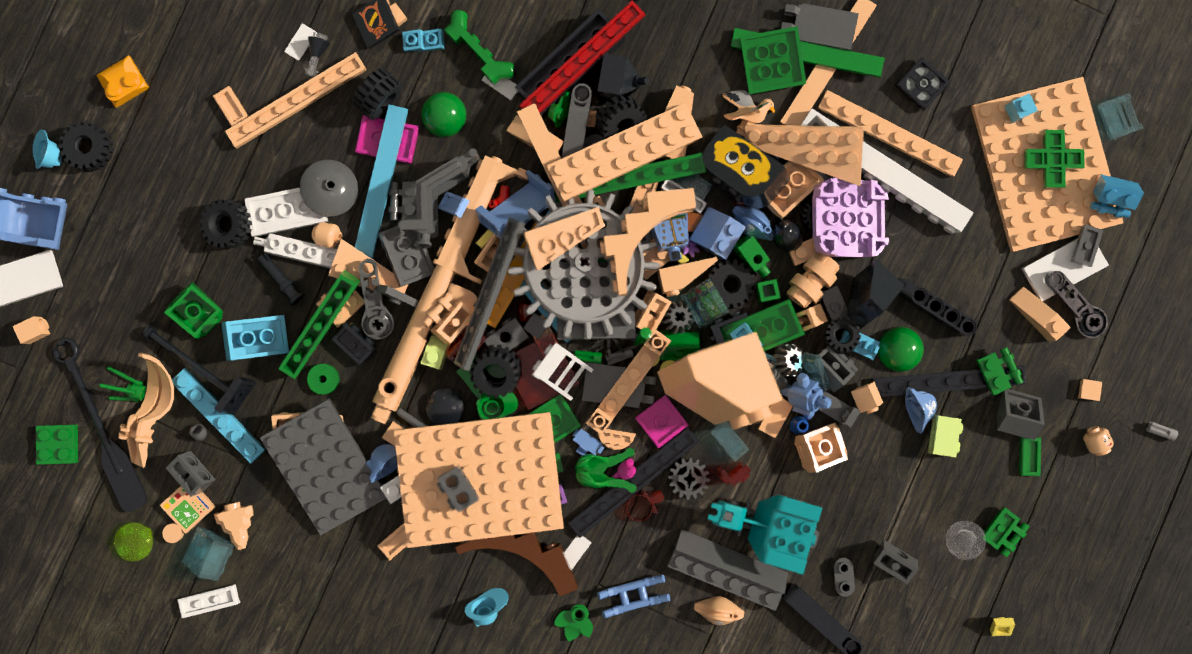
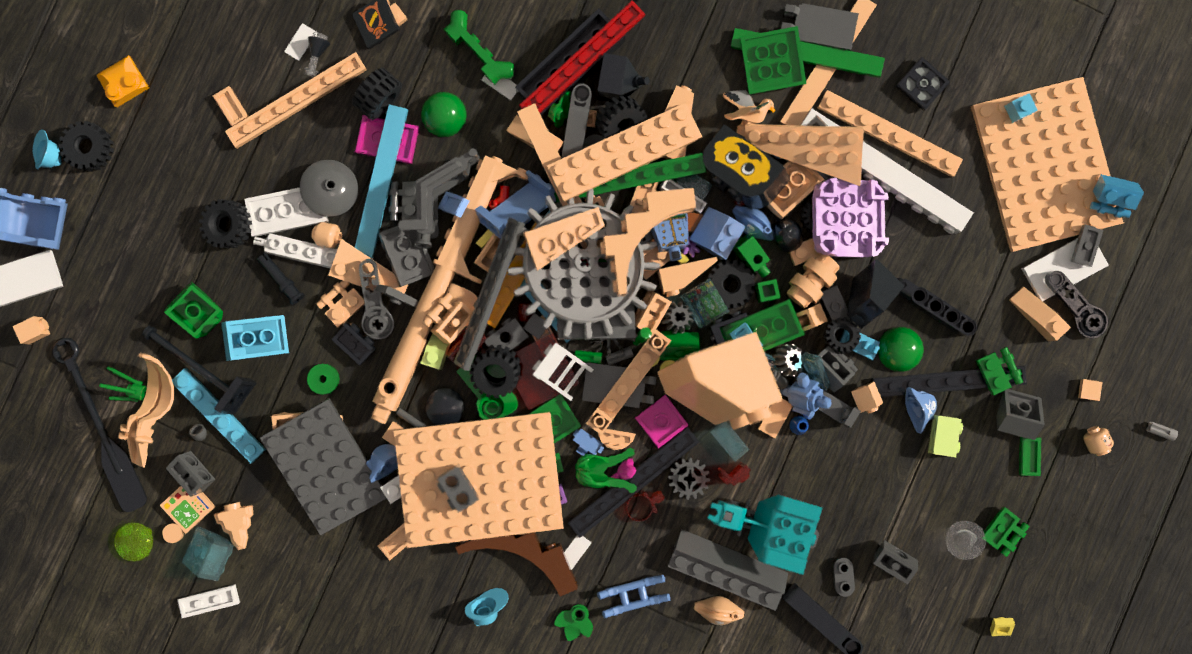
green plate [36,424,78,465] -> none
green brick [278,270,361,379] -> none
medium azure slope [402,29,445,52] -> none
light nougat slope [794,423,848,473] -> none
green plate [1024,130,1085,188] -> none
clear light blue plate [1097,93,1143,141] -> none

